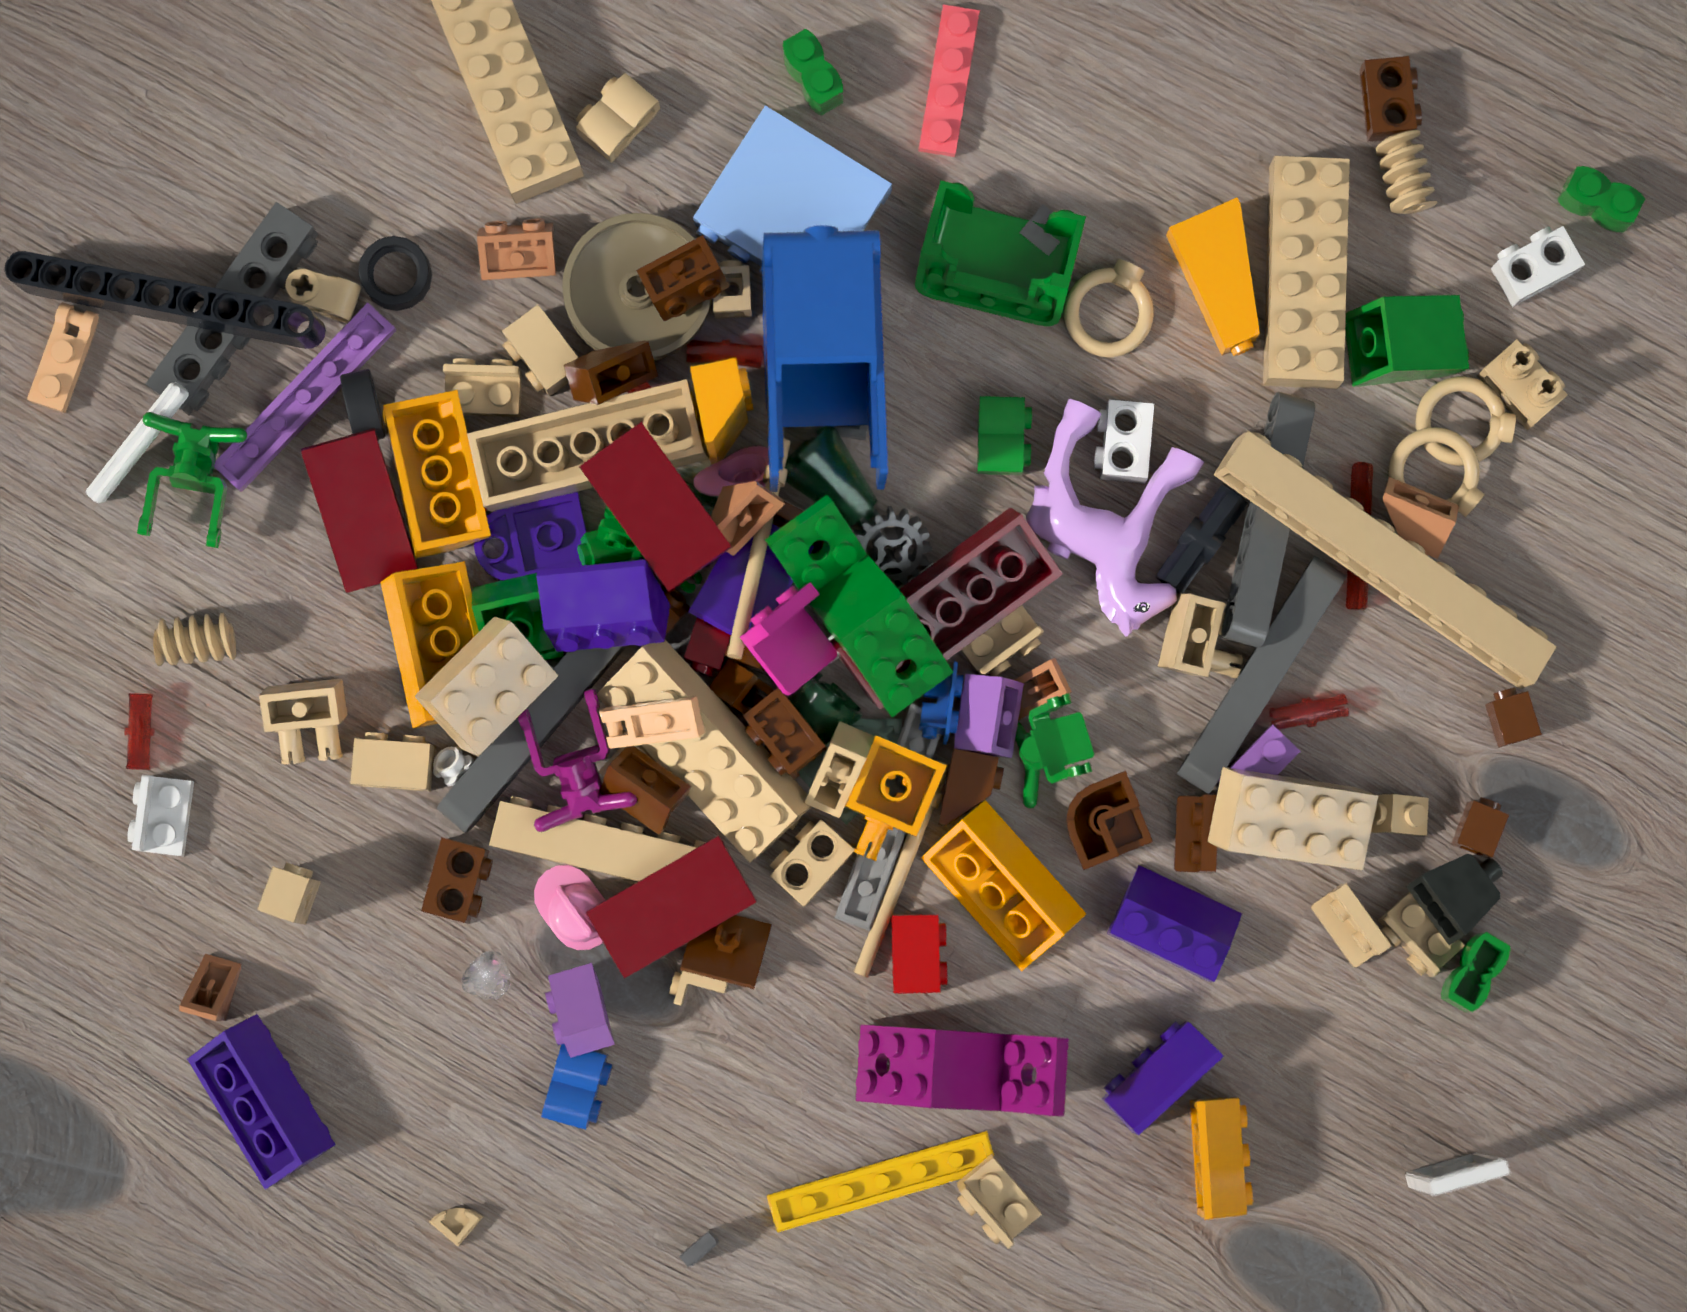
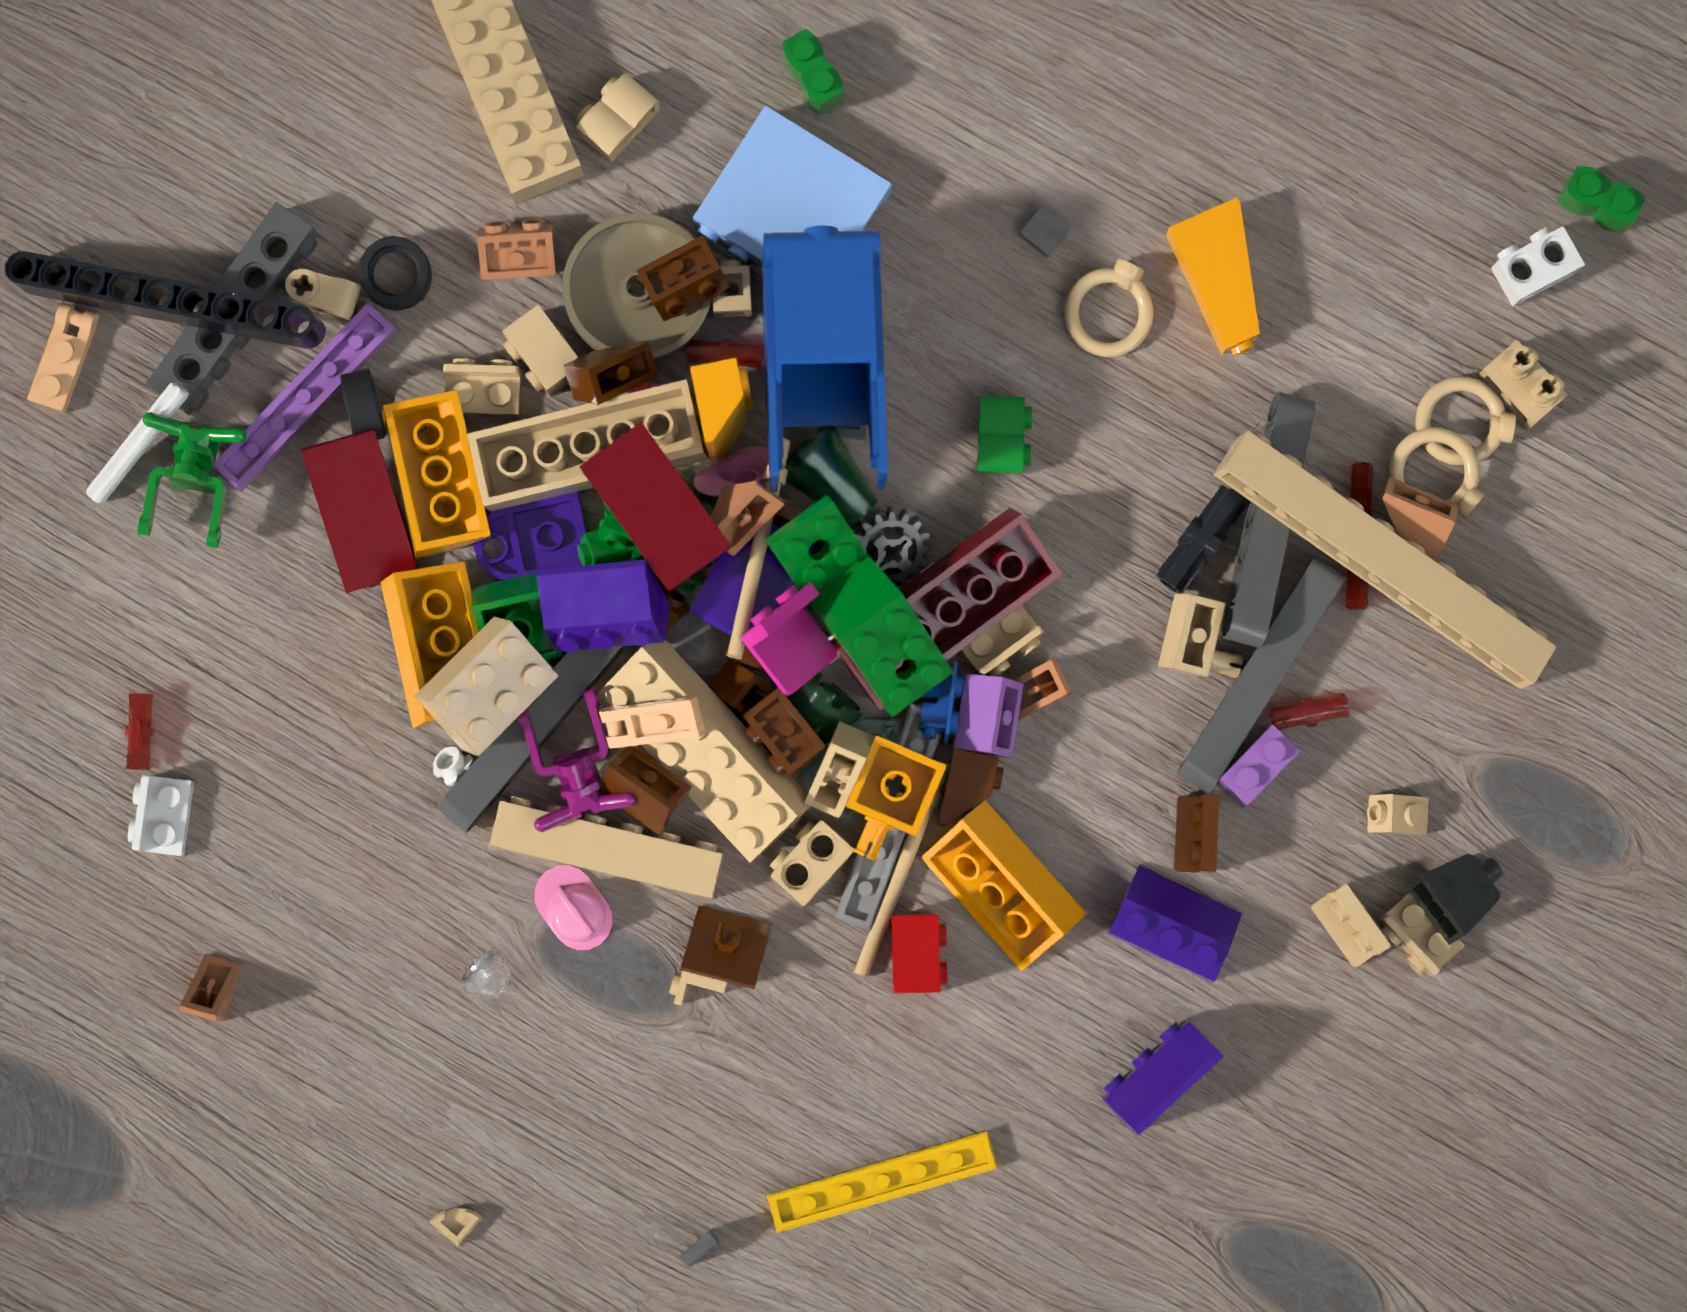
tan piece [153,613,236,666] -> none
dark purple slope [187,1014,336,1190] -> none
tan brick [257,862,321,925] -> none
tan brick [259,679,347,765] -> none
tan brick [350,732,435,792] -> none
reddish brown brick [421,837,493,924] -> none
blue brick [541,1044,613,1130] -> none
medium lavender brick [545,963,615,1058] -> none
dark red tile [586,835,757,979] -> none
dark red brick [684,617,731,676] -> none
magenta bracket [856,1024,1069,1117] -> none
green windscreen [915,180,1086,327] -> none
coral plate [919,4,980,157] -> none
tan bracket [957,1154,1042,1249] -> none
green piece [1015,693,1094,809] -> none
lavender animal [1026,399,1204,637] -> none
reddish brown brick [1066,771,1153,870] -> none
white brick [1094,399,1154,484] -> none
light orange slope [1190,1097,1253,1219] -> none
tan brick [1208,767,1378,870] -> none
tan brick [1263,156,1350,389] -> none
green slope [1345,295,1470,387] -> none
reddish brown brick [1359,56,1422,142] -> none
tan piece [1375,130,1438,214] -> none
white tile [1405,1153,1510,1196] -> none
green brick [1441,932,1510,1012] -> none
reddish brown brick [1451,797,1509,859] -> none
reddish brown brick [1485,687,1542,748] -> none

